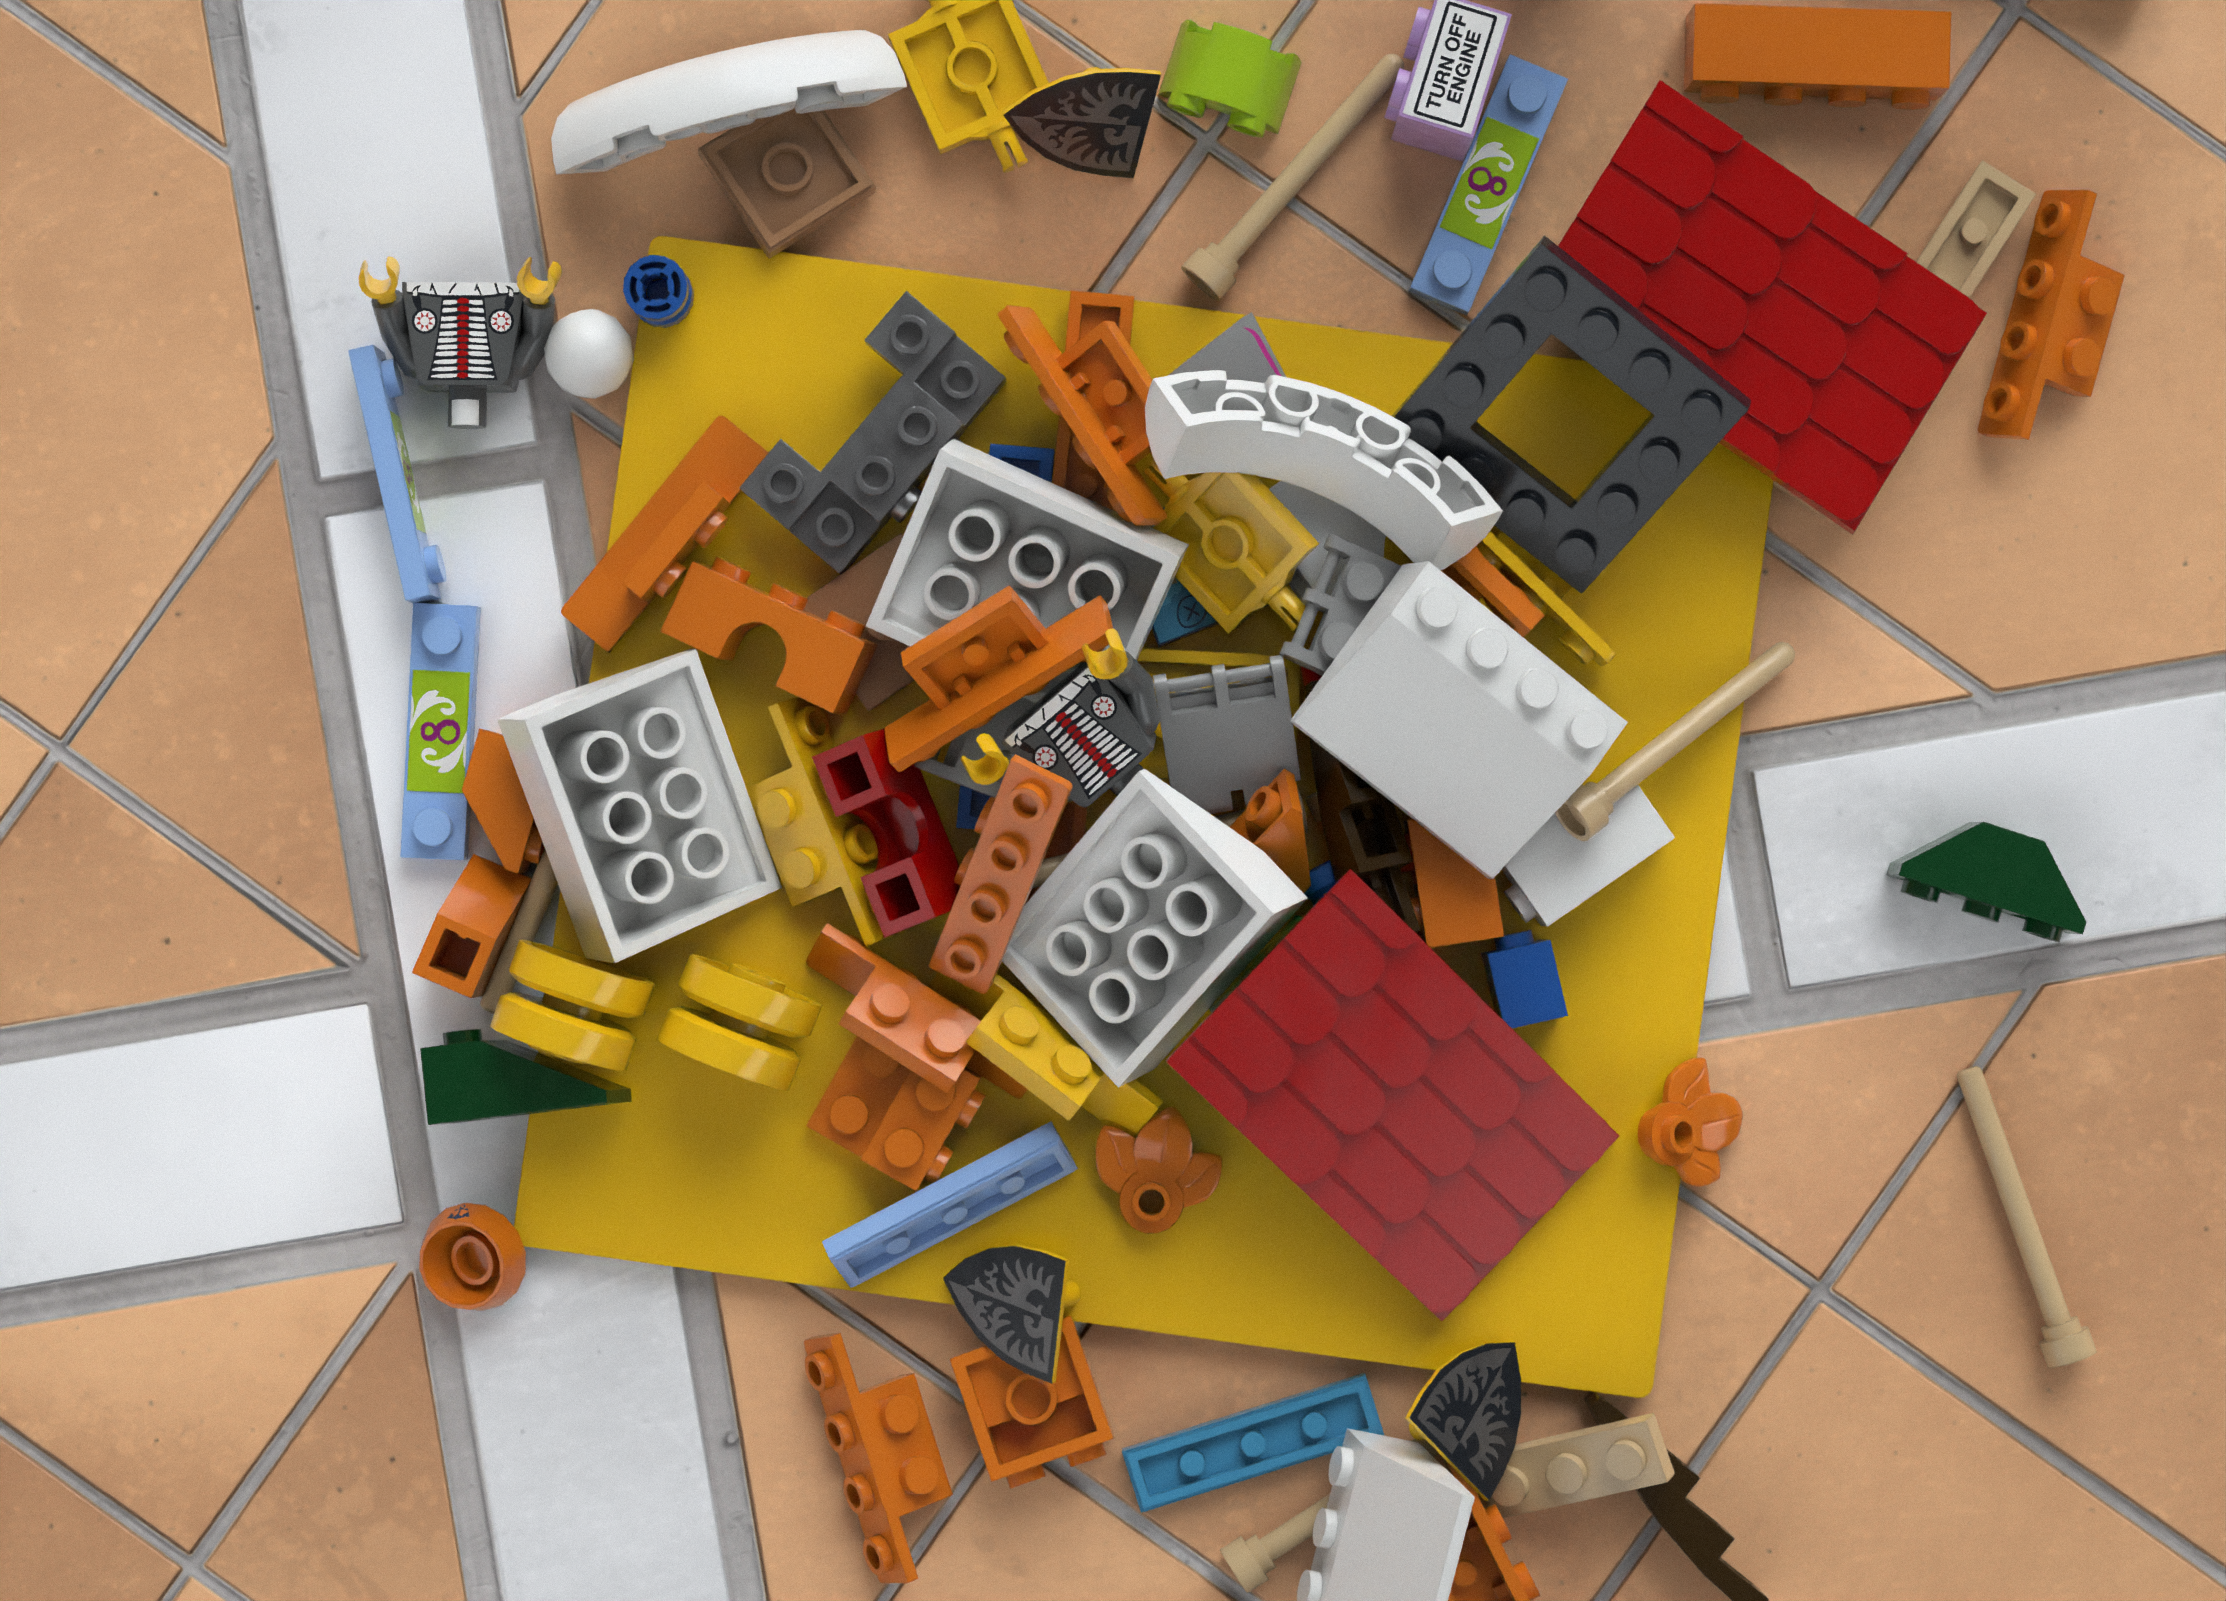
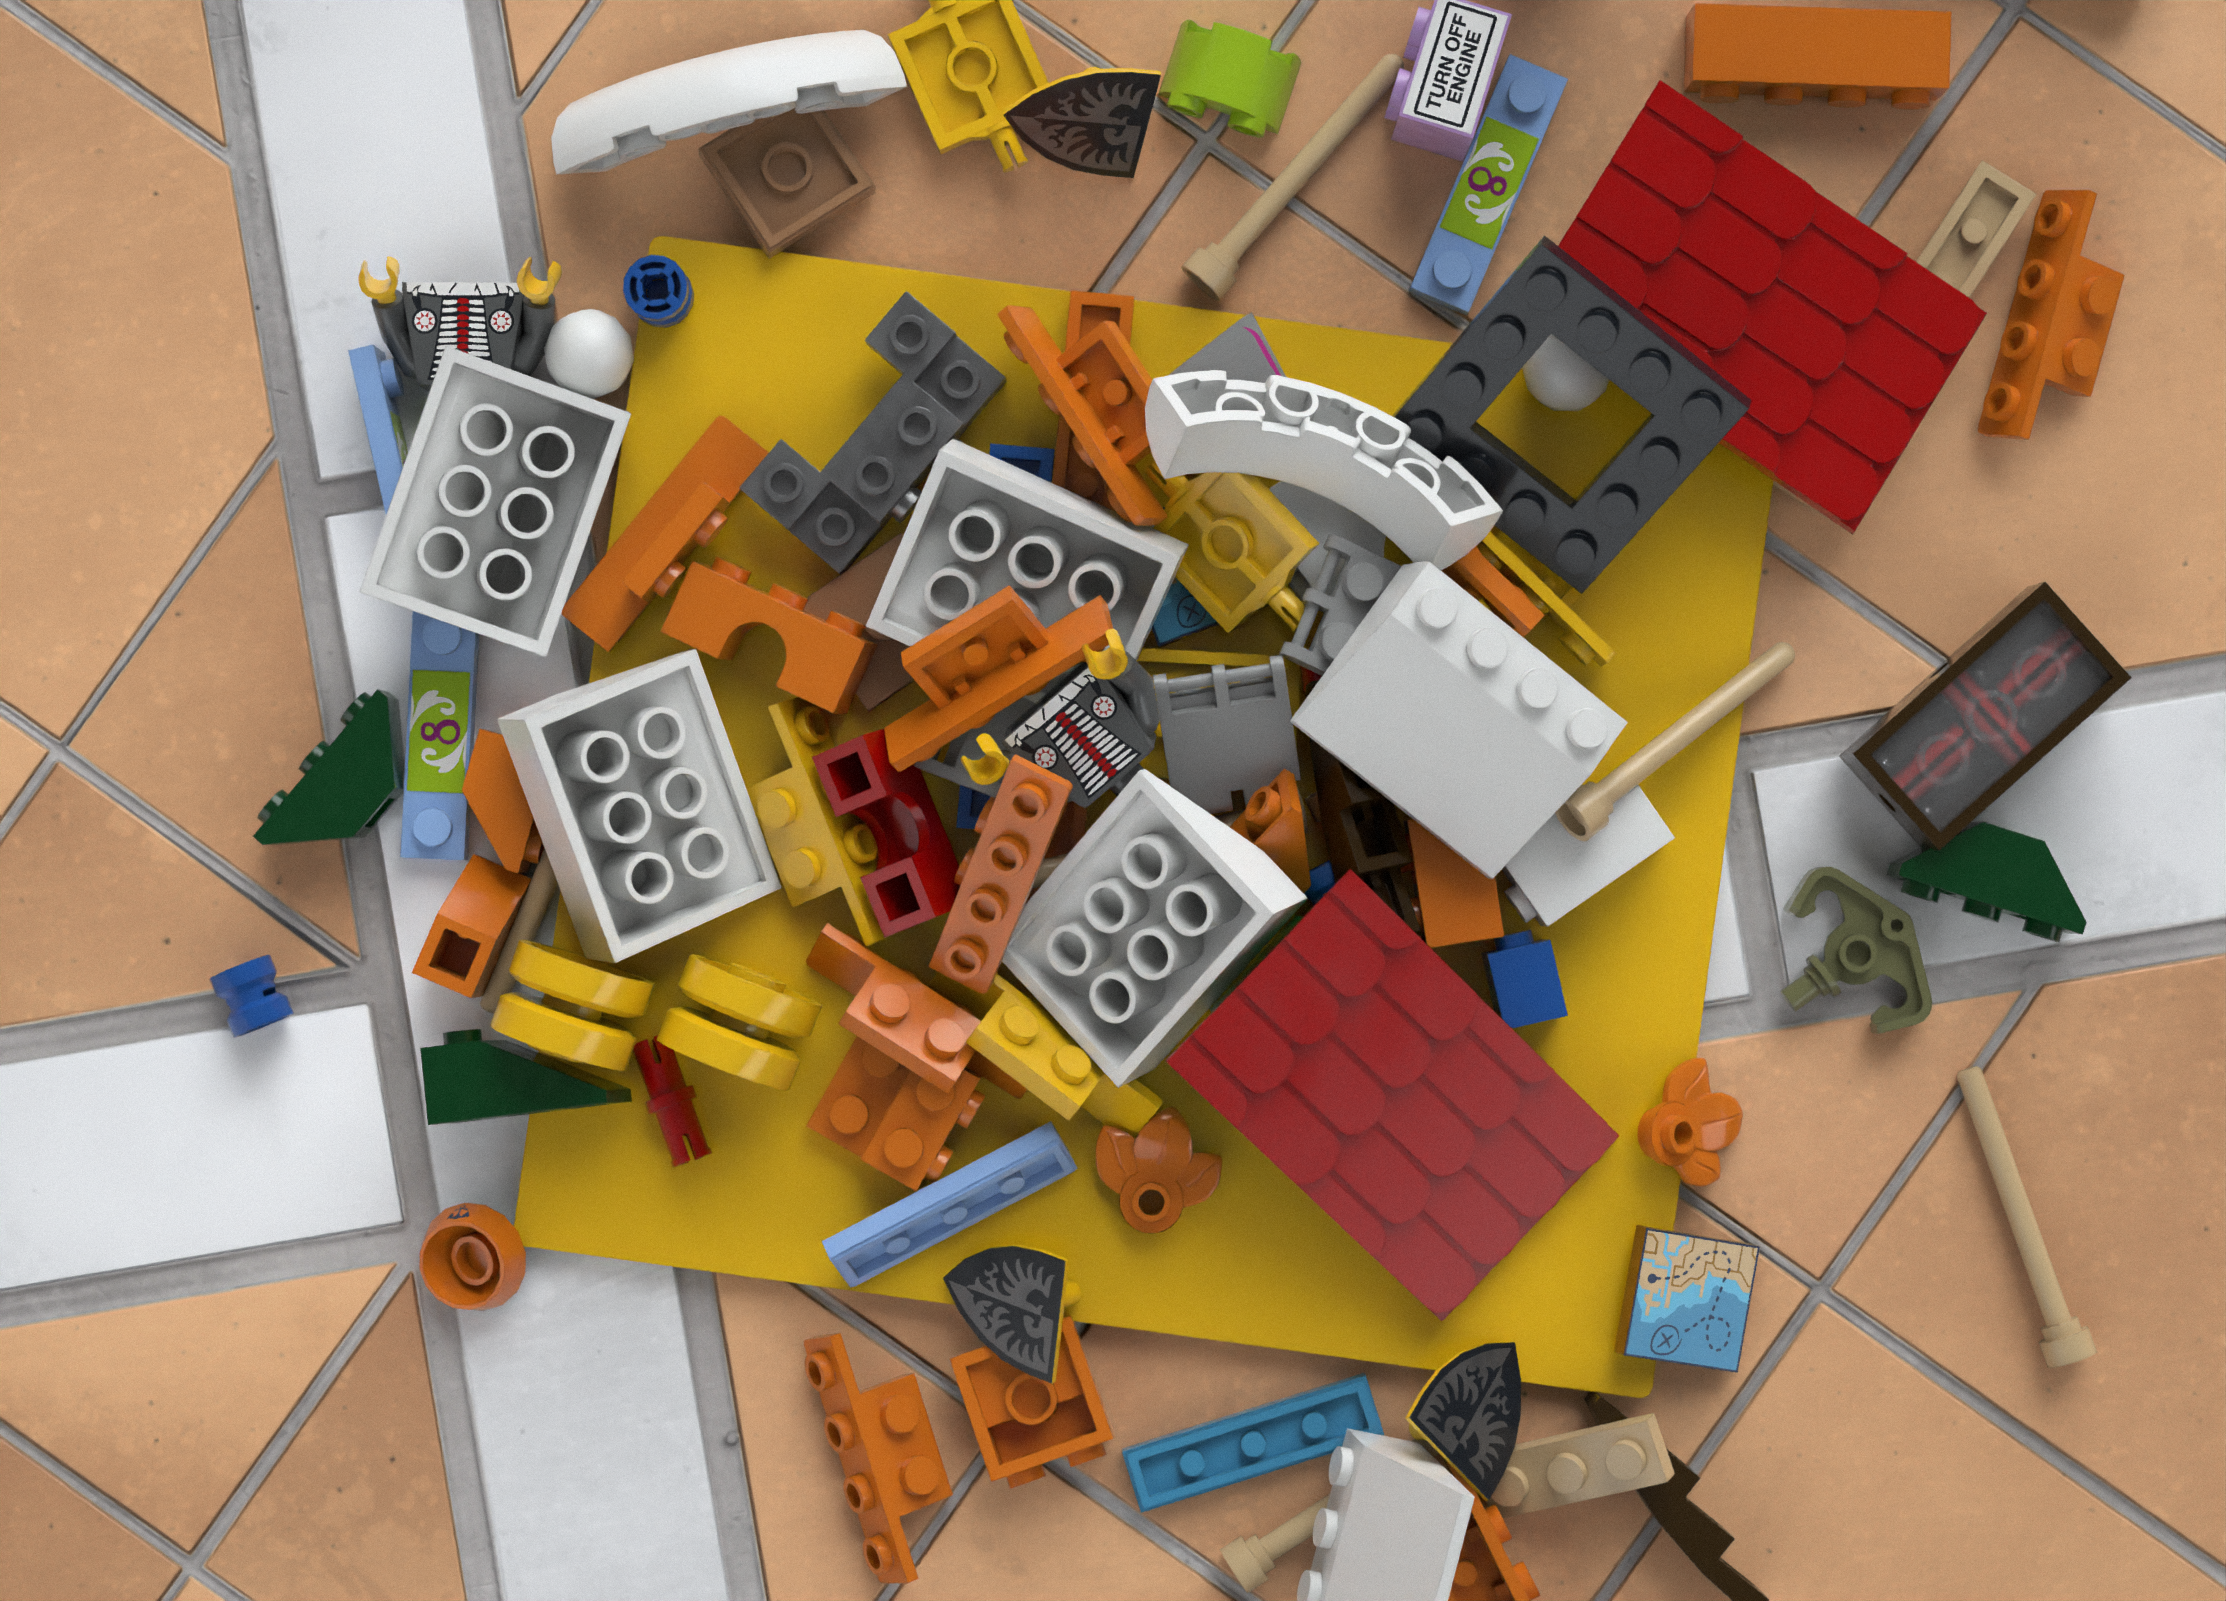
none -> blue wheel [209,955,294,1038]
none -> dark green slope [253,689,405,845]
none -> white slope [359,346,631,657]
none -> red pin [632,1035,712,1168]
none -> white piece [1522,334,1609,411]
none -> tile [1614,1225,1760,1373]
none -> olive piece [1780,867,1932,1034]
none -> clear brick [1839,582,2132,851]

